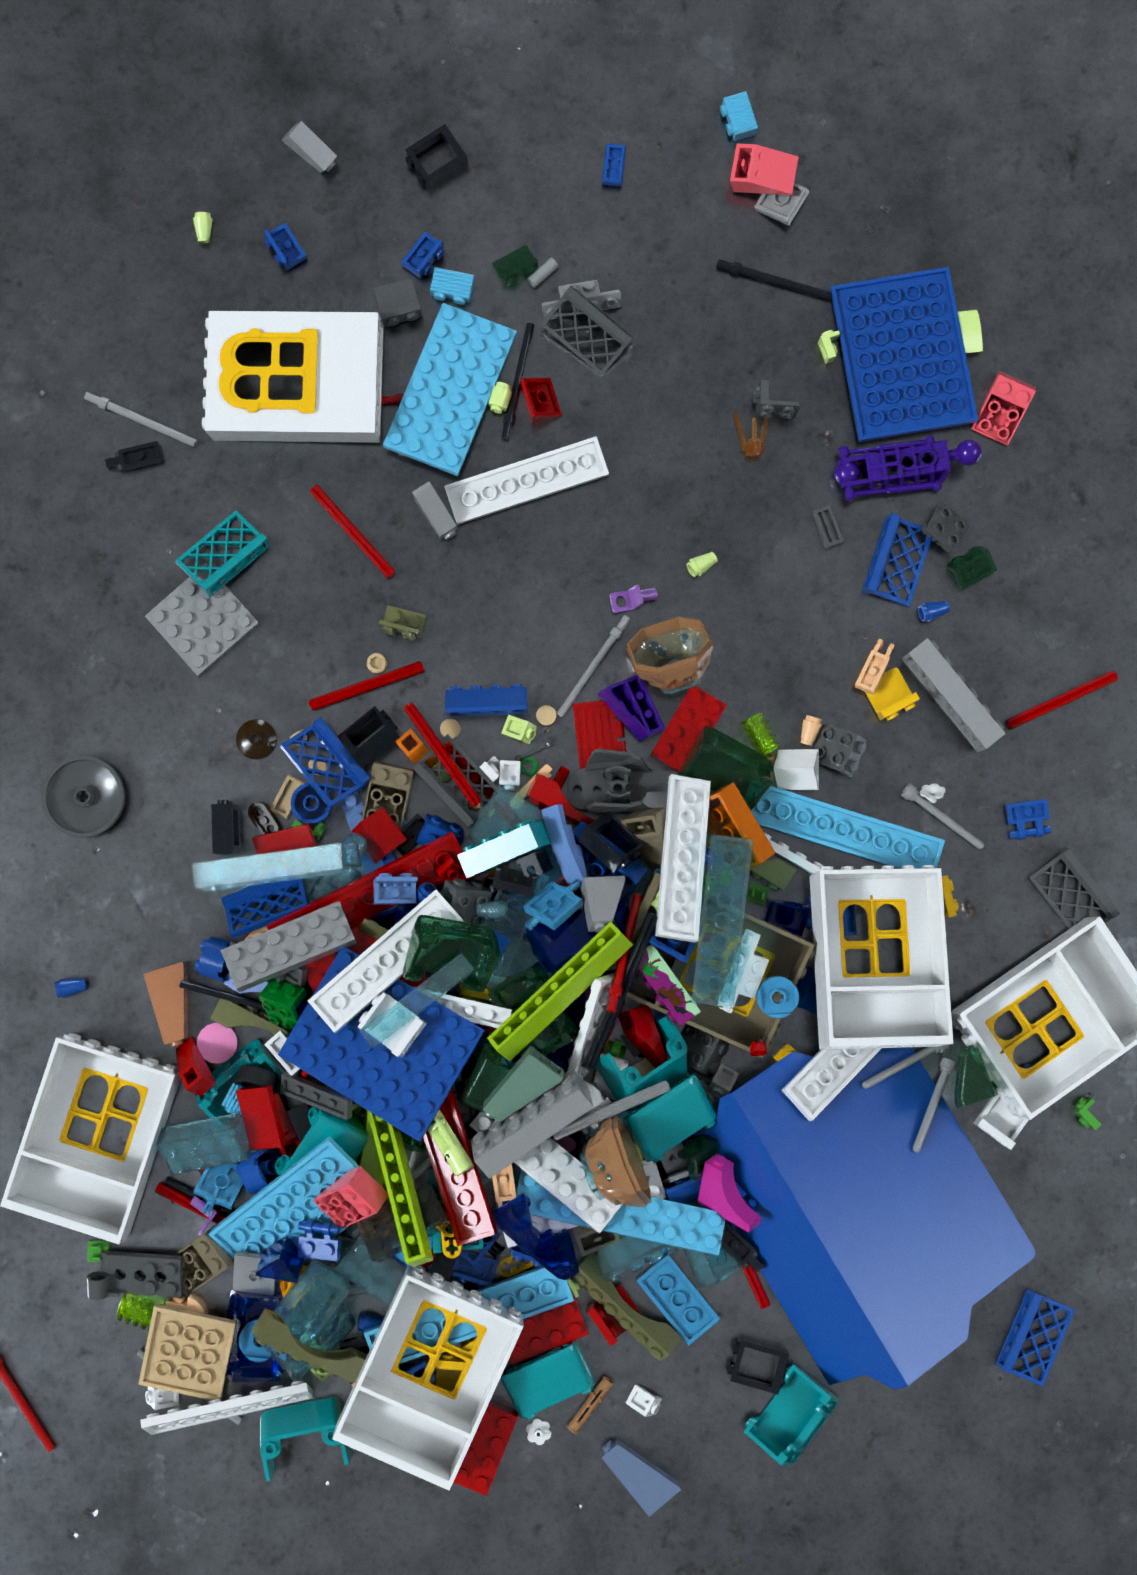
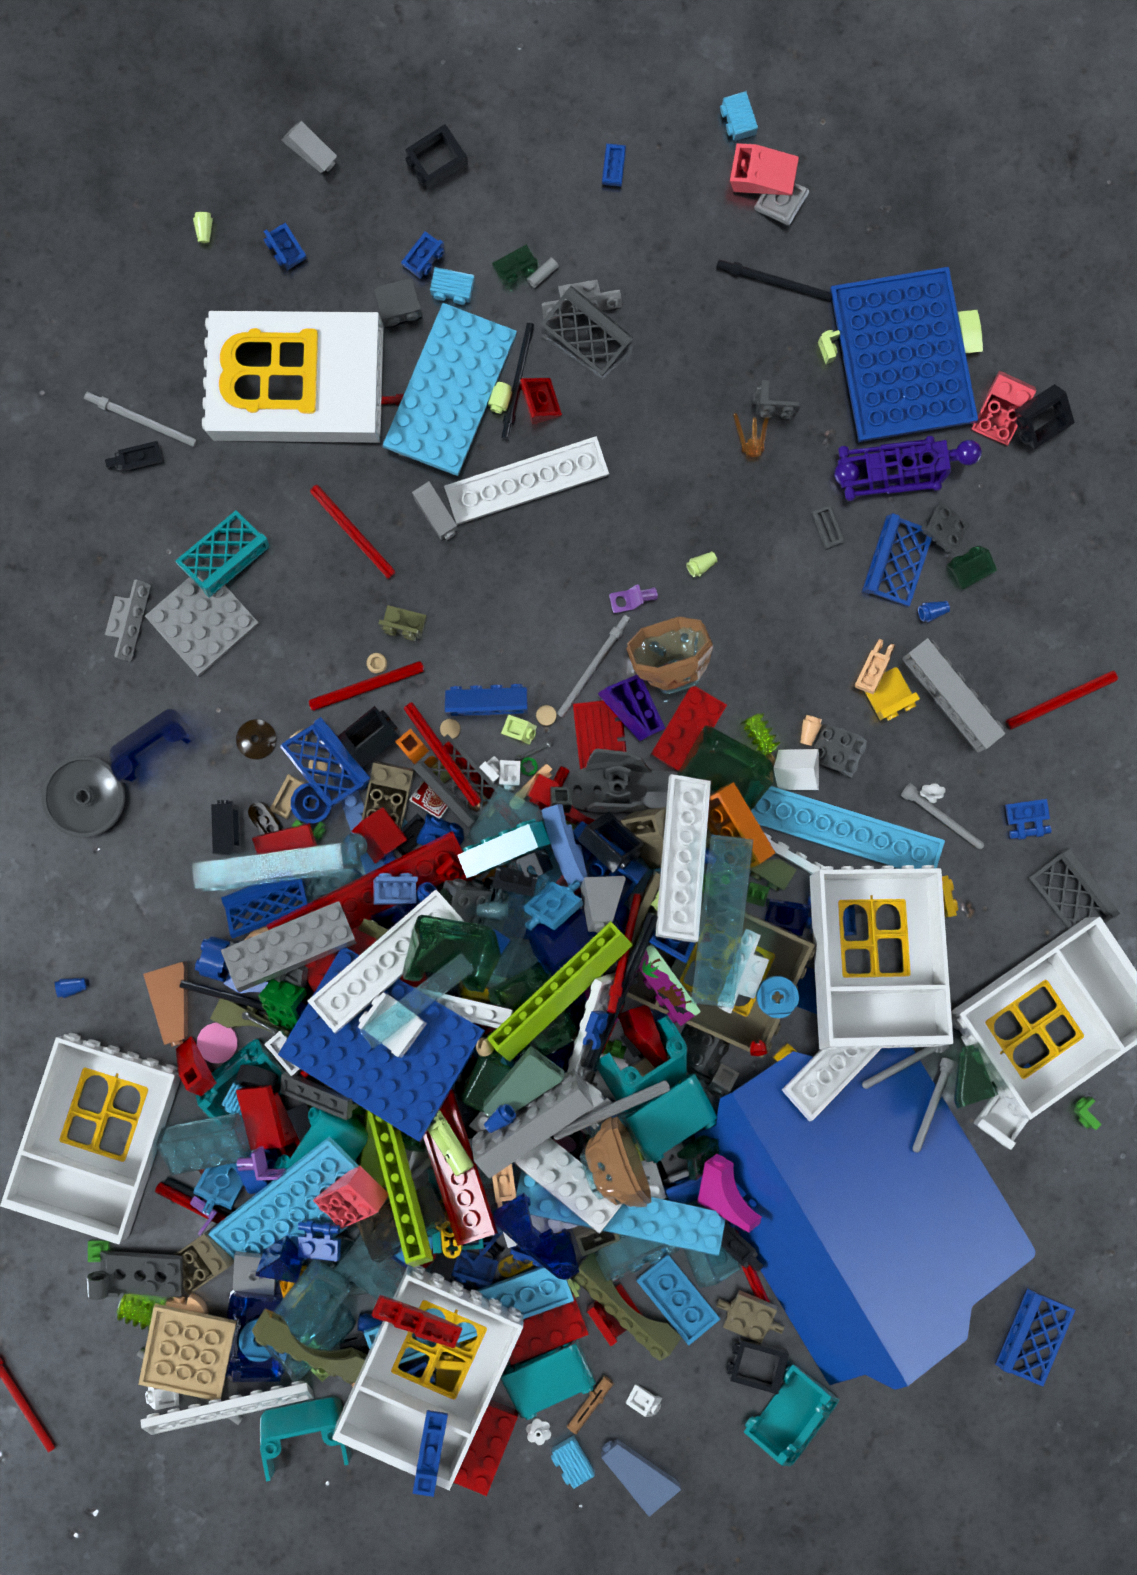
none -> light grey bracket [105,579,151,662]
none -> clear blue windscreen [110,709,196,785]
none -> medium lavender bracket [237,1146,286,1181]
none -> dark grey hinge [242,1012,279,1035]
none -> red slope [372,1295,463,1348]
none -> sticker [409,781,457,819]
none -> blue slope [413,1410,448,1497]
none -> tan hinge [476,1037,494,1056]
none -> blue cone [484,1104,516,1133]
none -> pearl dark grey slope [550,787,572,813]
none -> medium azure brick [551,1435,595,1489]
none -> blue plate [583,1011,609,1050]
none -> dark tan plate [716,1290,785,1343]
none -> black window [1015,384,1075,449]

